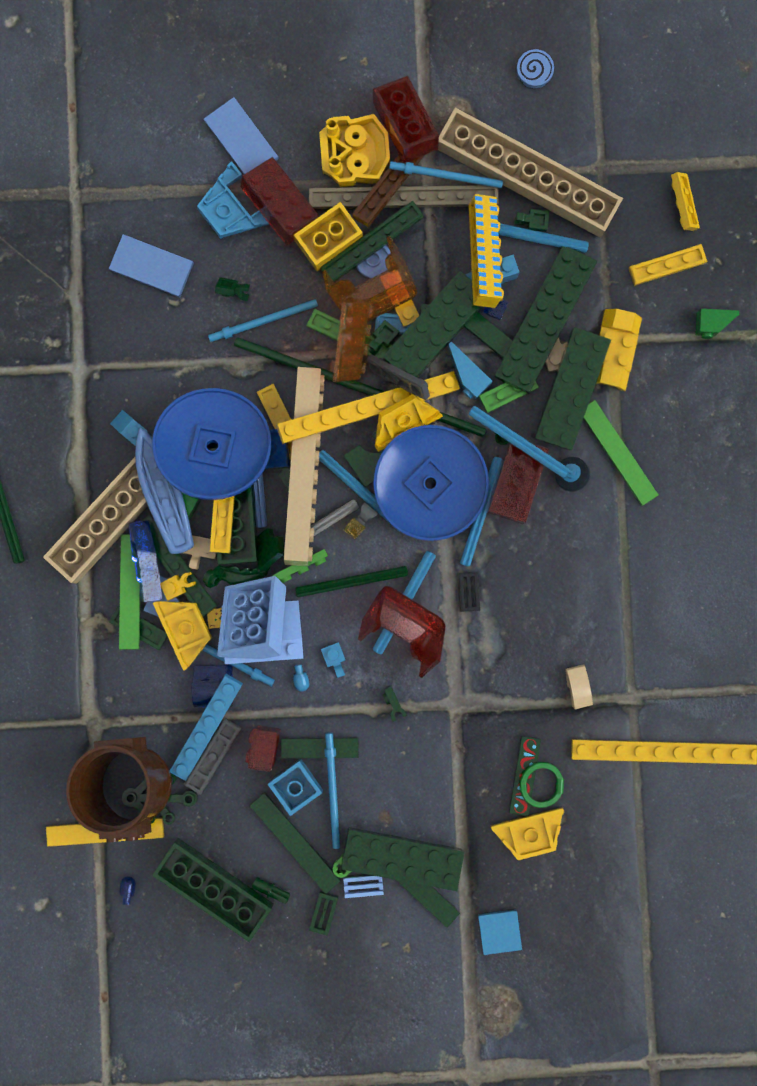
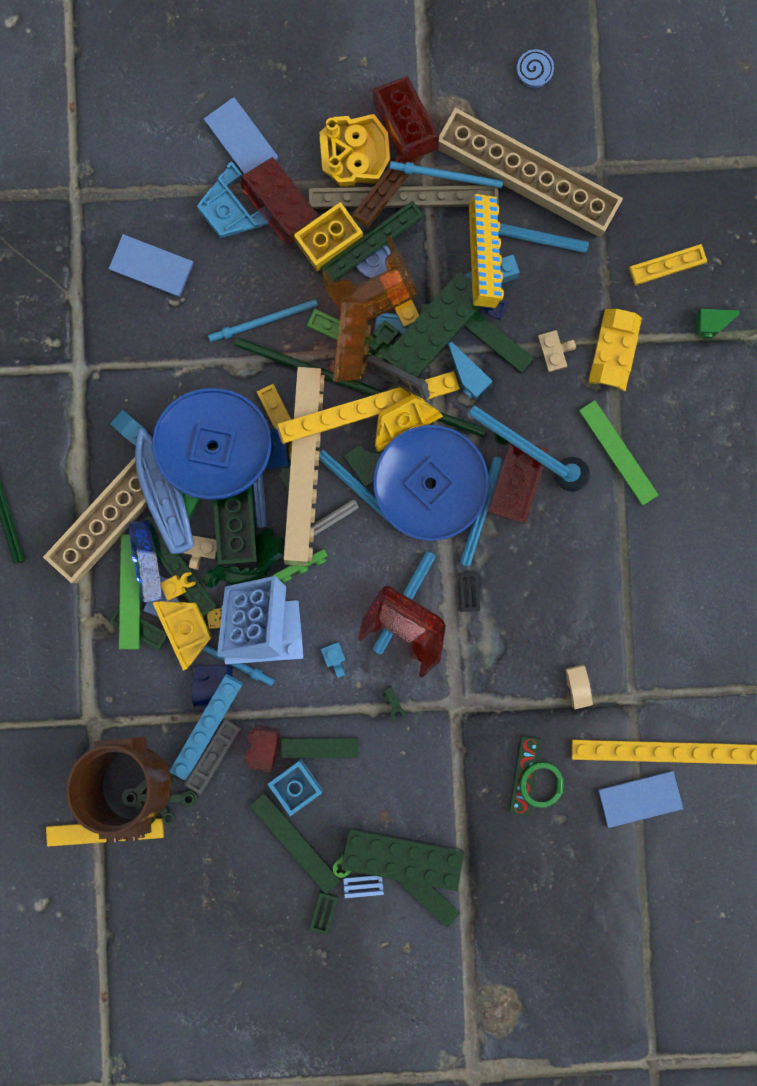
clear blue cylinder [119,876,136,905] -> none
dark green brick [152,838,274,943] -> none
yellow plate [210,496,235,553] -> none
dark green plate [215,277,250,301] -> none
dark green axle [251,877,290,904] -> none
dark azure cylinder [293,664,309,692] -> none
dark green axle [295,566,408,597] -> none
dark azure bar [324,732,340,849] -> none
leg [344,503,379,540] -> none
dark azure tile [478,909,522,955] -> none
bright green plate [479,382,539,414] -> none
yellow wing [490,807,564,860] -> none
dark green plate [495,246,597,394] -> none
dark green plate [514,209,549,232] -> none
dark green brick [534,327,611,450] -> none
yellow plate [671,172,700,231] -> none
none -> medium blue tile [598,770,683,828]

